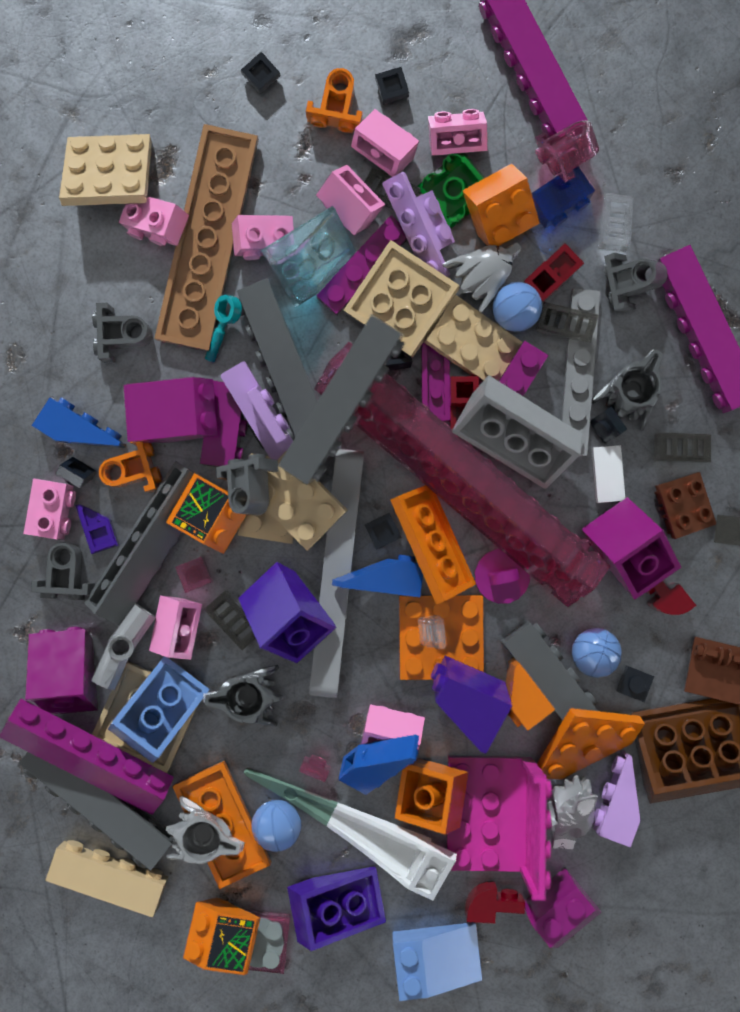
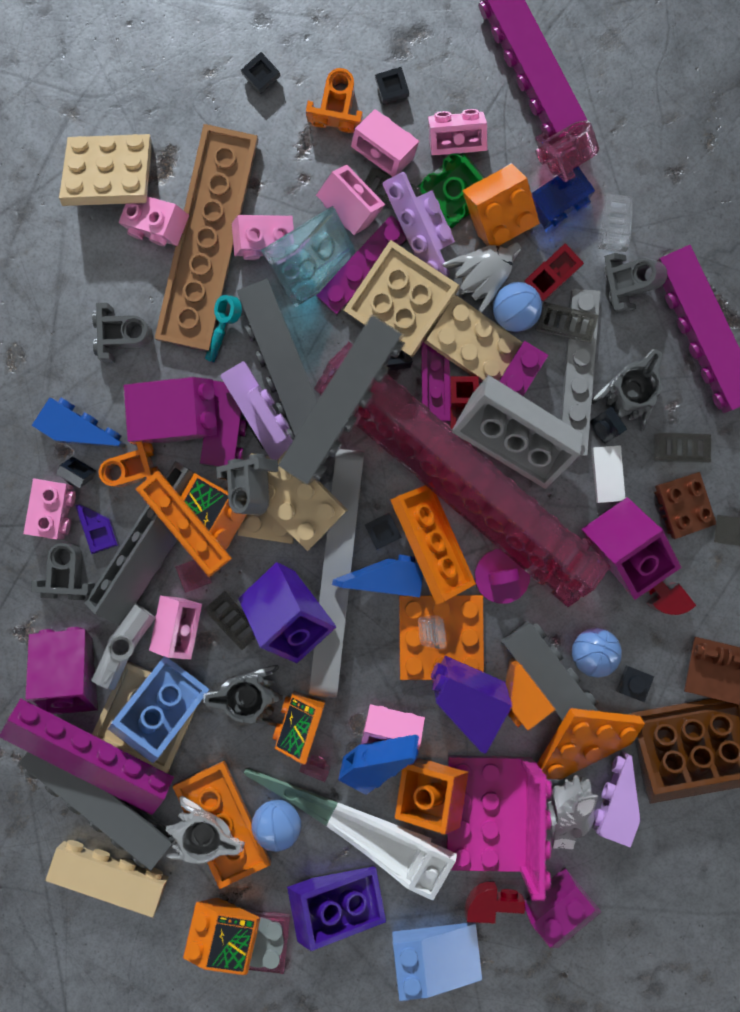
none -> orange tile [136,470,232,577]
none -> slope [272,691,325,764]

